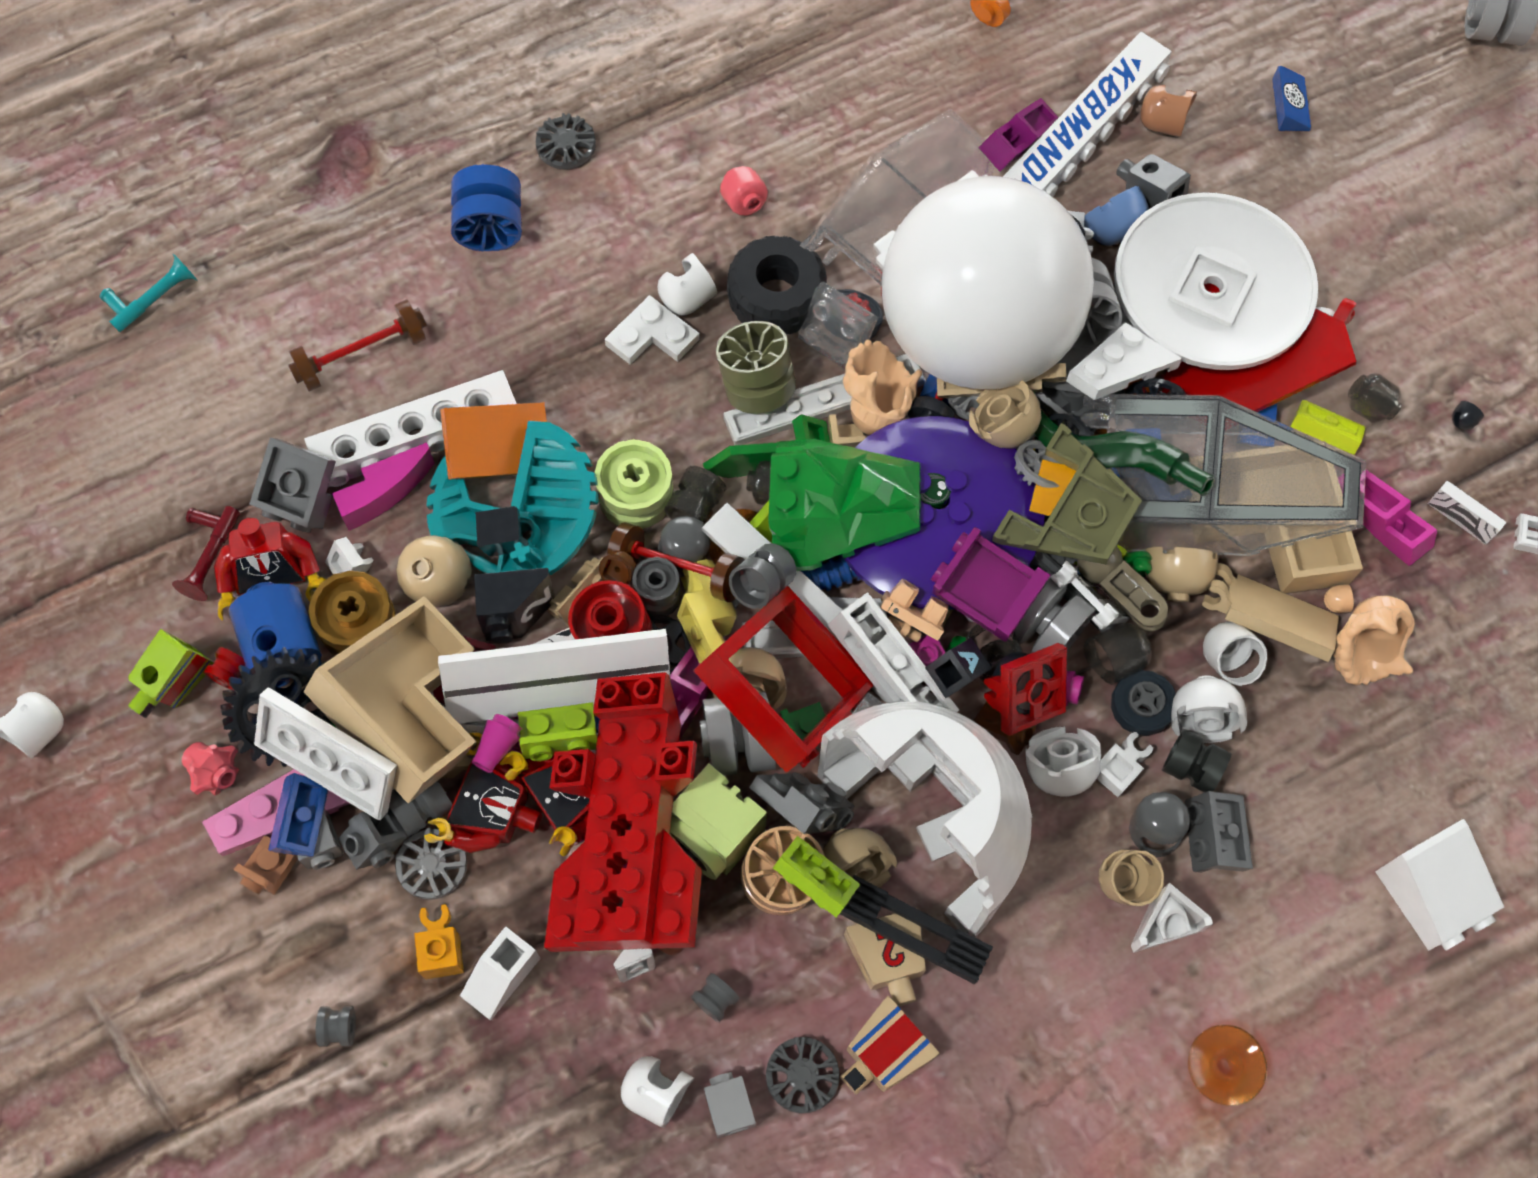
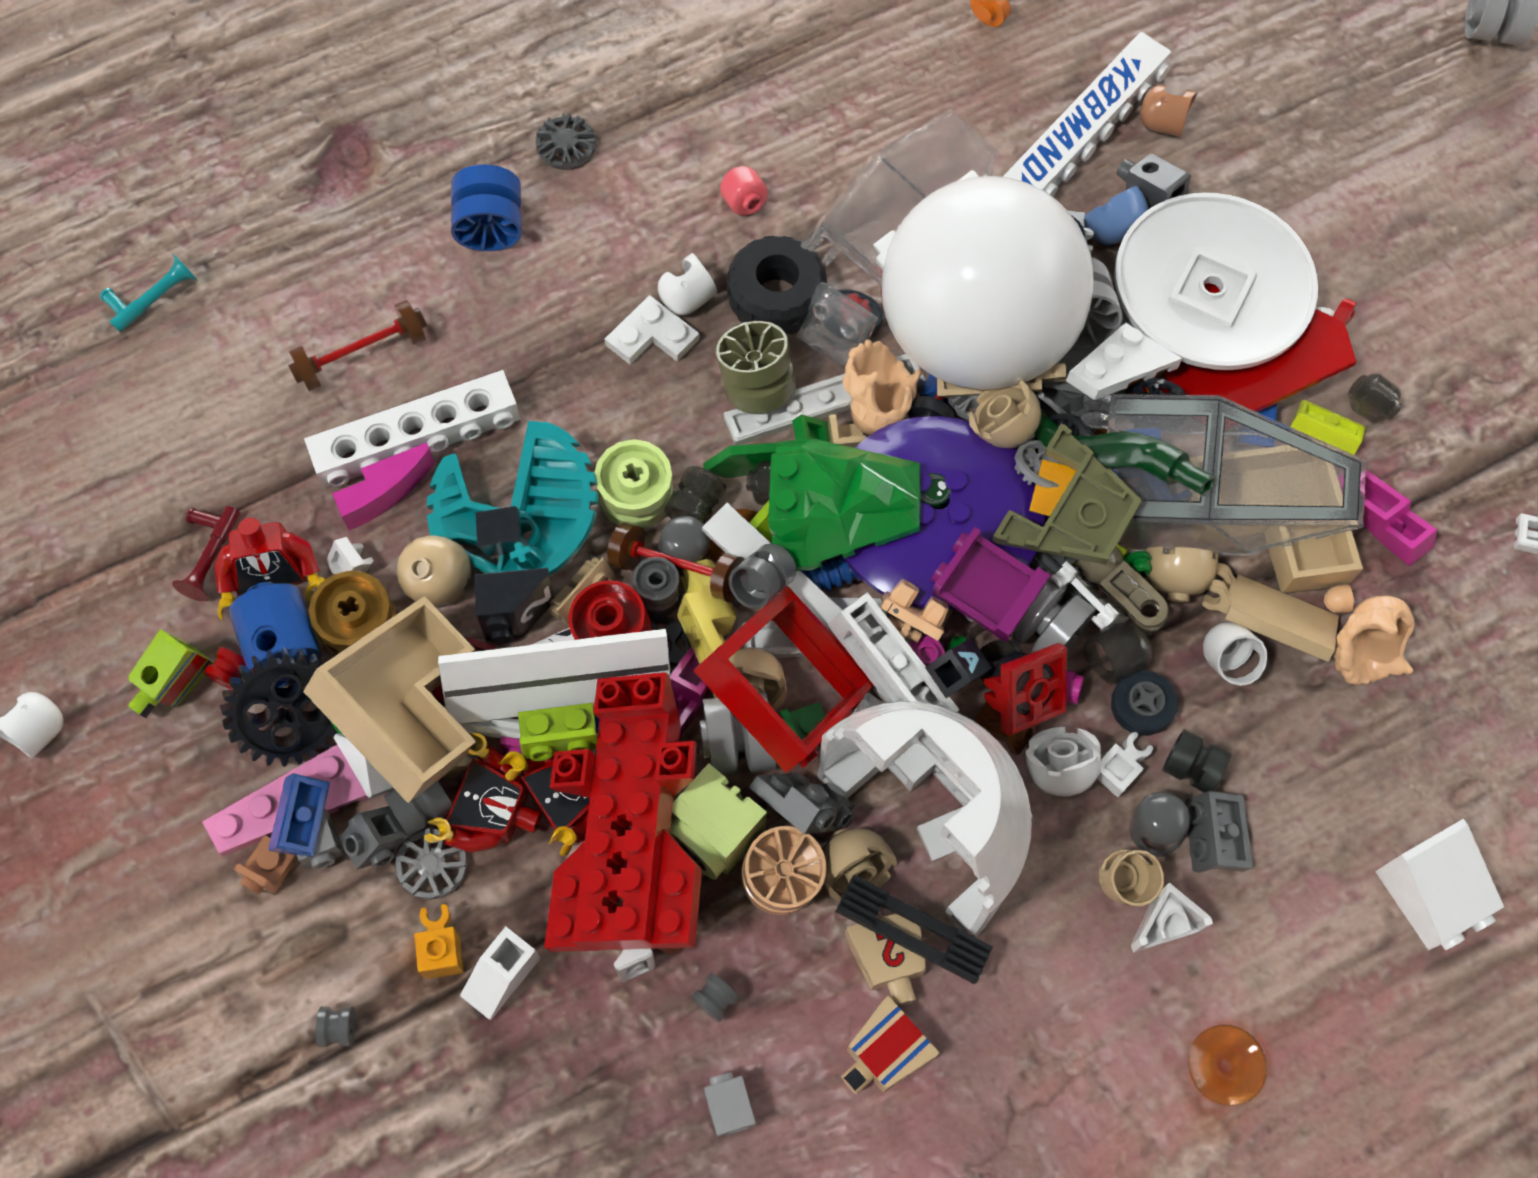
coral rock [182,742,239,796] -> none
dark grey plate [249,437,336,533] -> none
white tile [254,687,397,820] -> none
orange tile [440,402,547,480] -> none
dark pink cone [472,714,522,773] -> none
reddish brown tile [599,550,636,585] -> none
white helmet [621,1056,694,1128] -> none
dark grey wheel [766,1037,840,1114] -> none
lime bracket [773,836,860,917] -> none
magenta slope [978,98,1059,172] -> none
white cylinder [1171,675,1247,743] -> none
blue slope [1272,66,1311,131] -> none
white tile [1427,481,1506,545] -> none
black hinge [1451,400,1484,430] -> none

